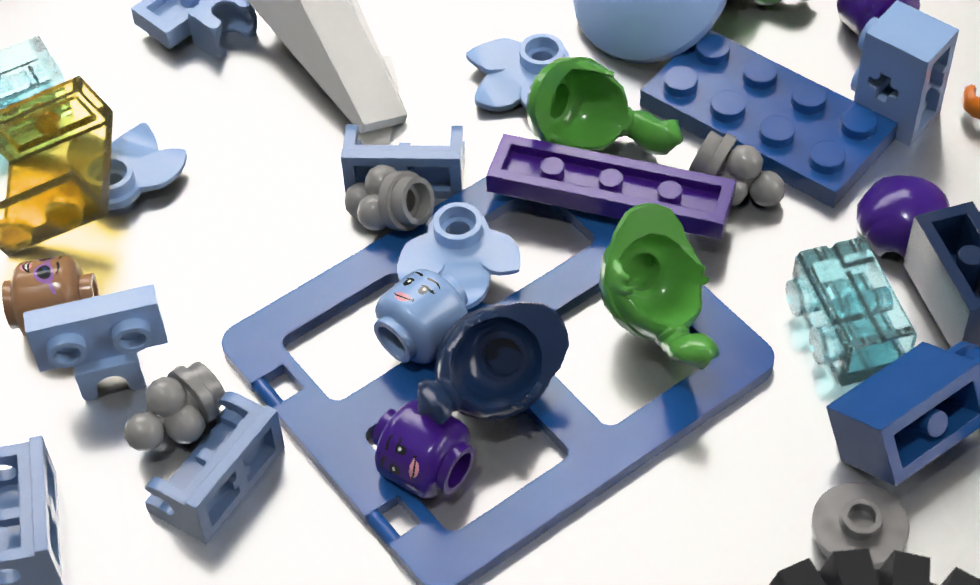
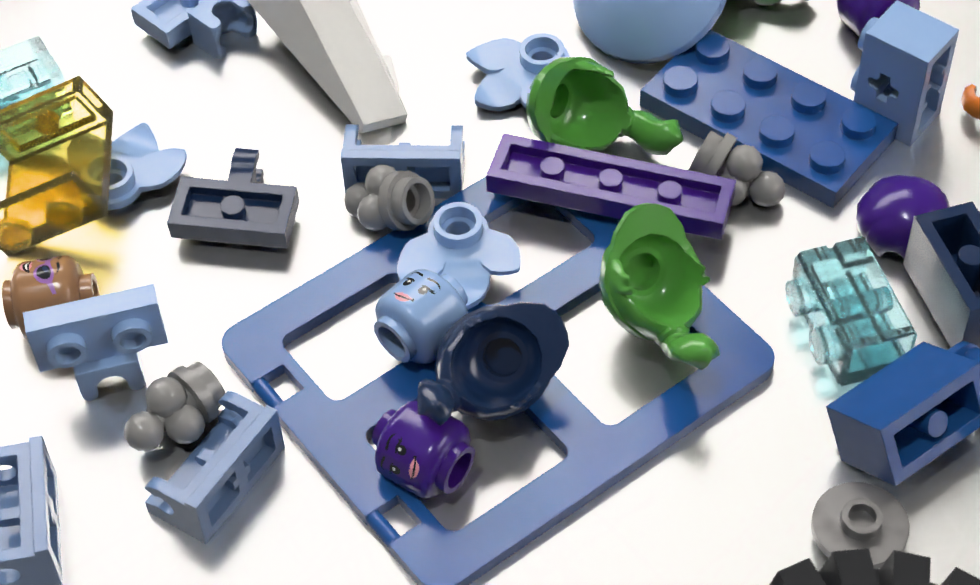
none -> plate [167,148,300,249]

